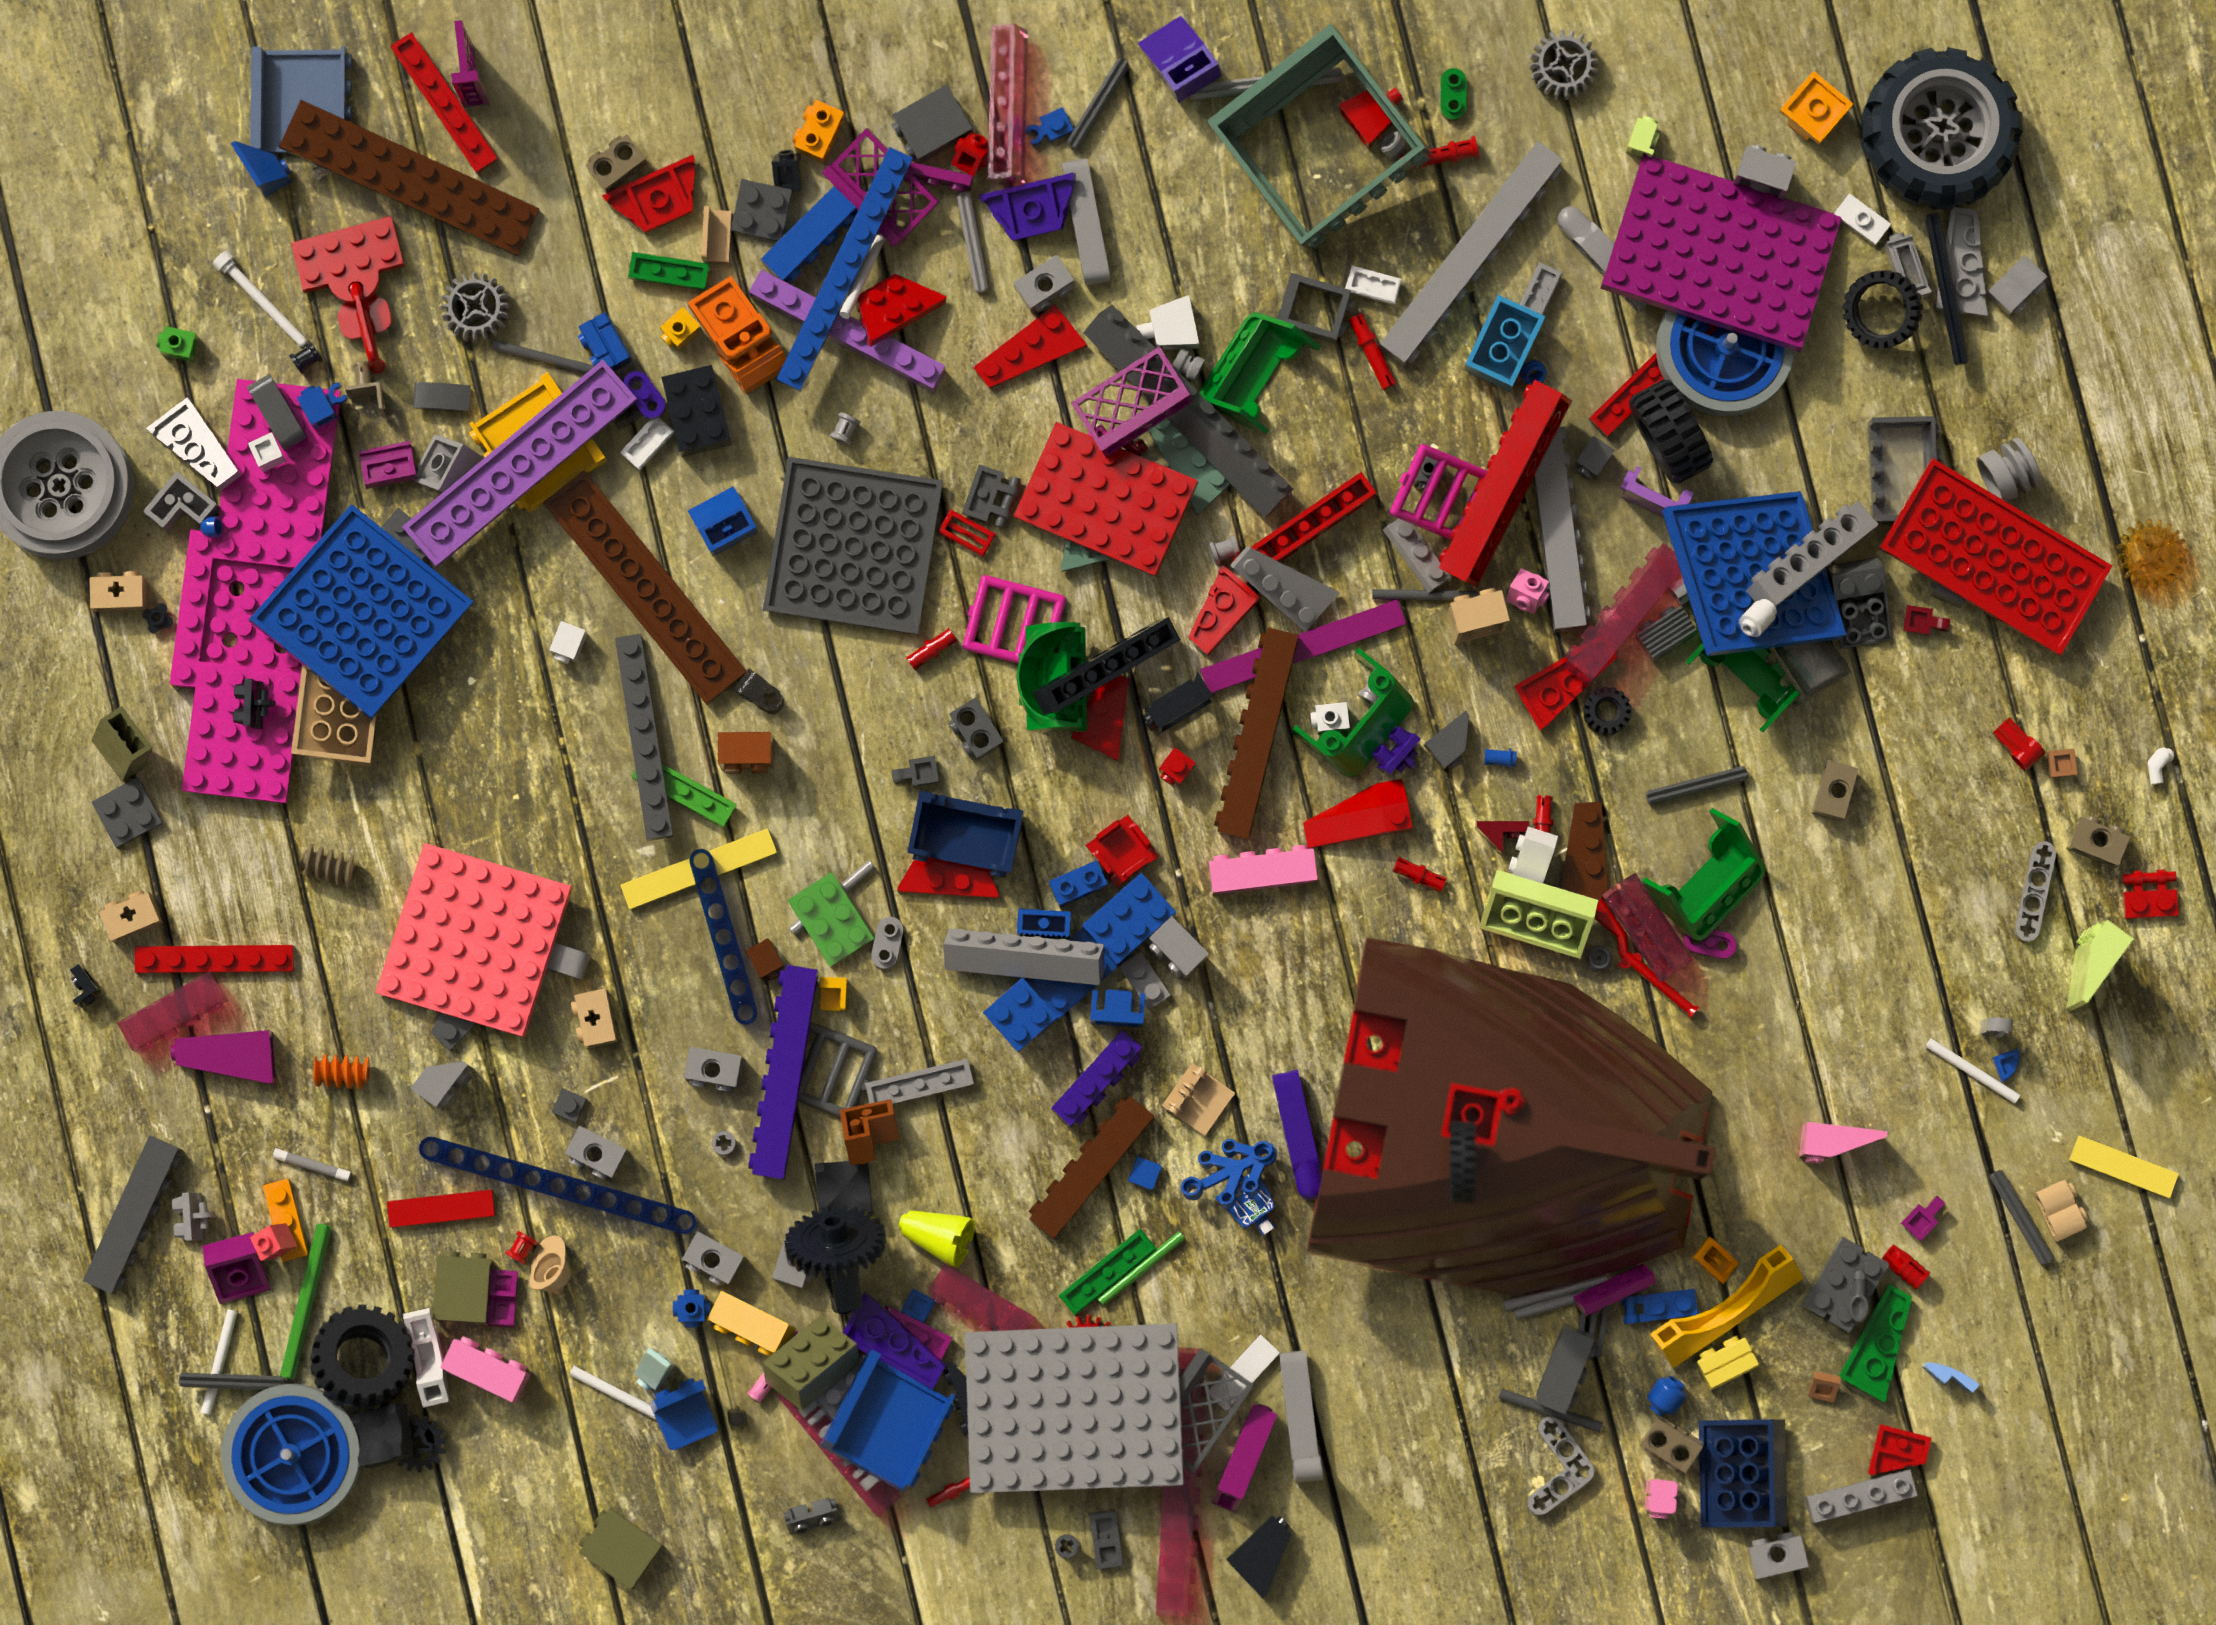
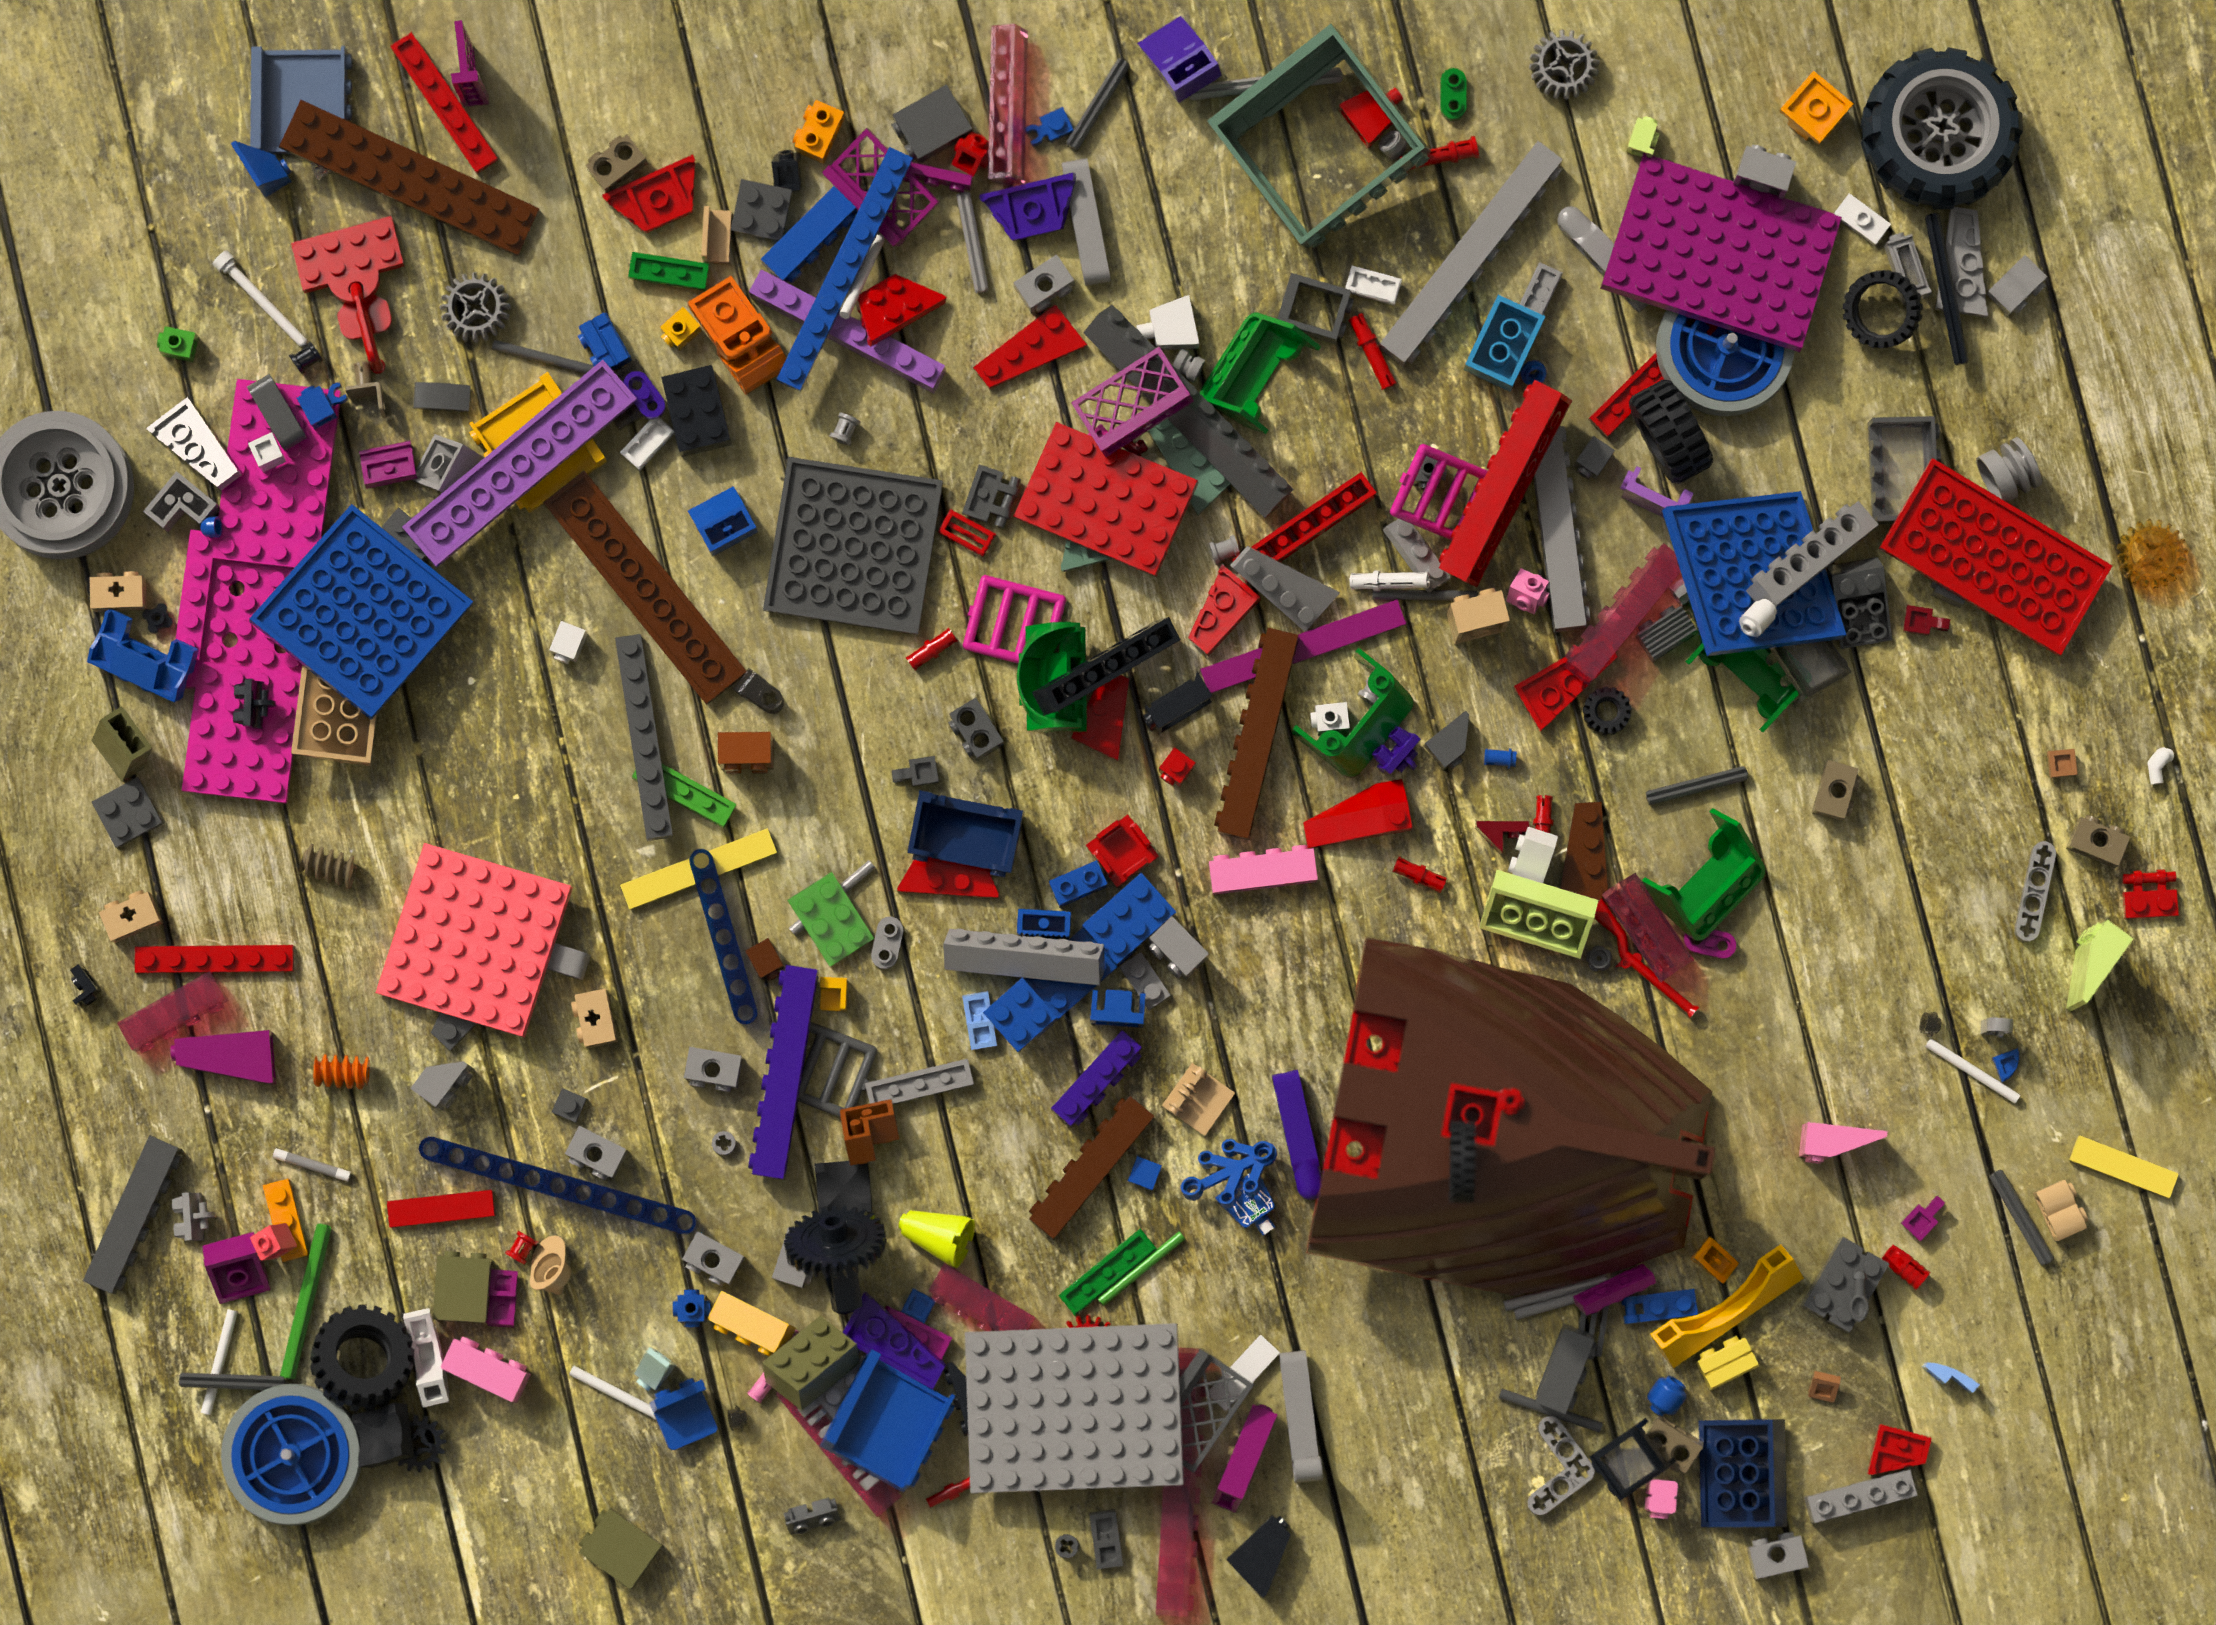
green wing [1838,1284,1912,1403] -> none
red piece [1992,717,2046,771] -> none
none -> blue bracket [87,609,199,703]
none -> light blue slope [962,991,997,1050]
none -> white pin [1350,570,1430,592]
none -> window [1589,1418,1677,1501]
none -> clear smoke plate [1919,1012,1941,1037]

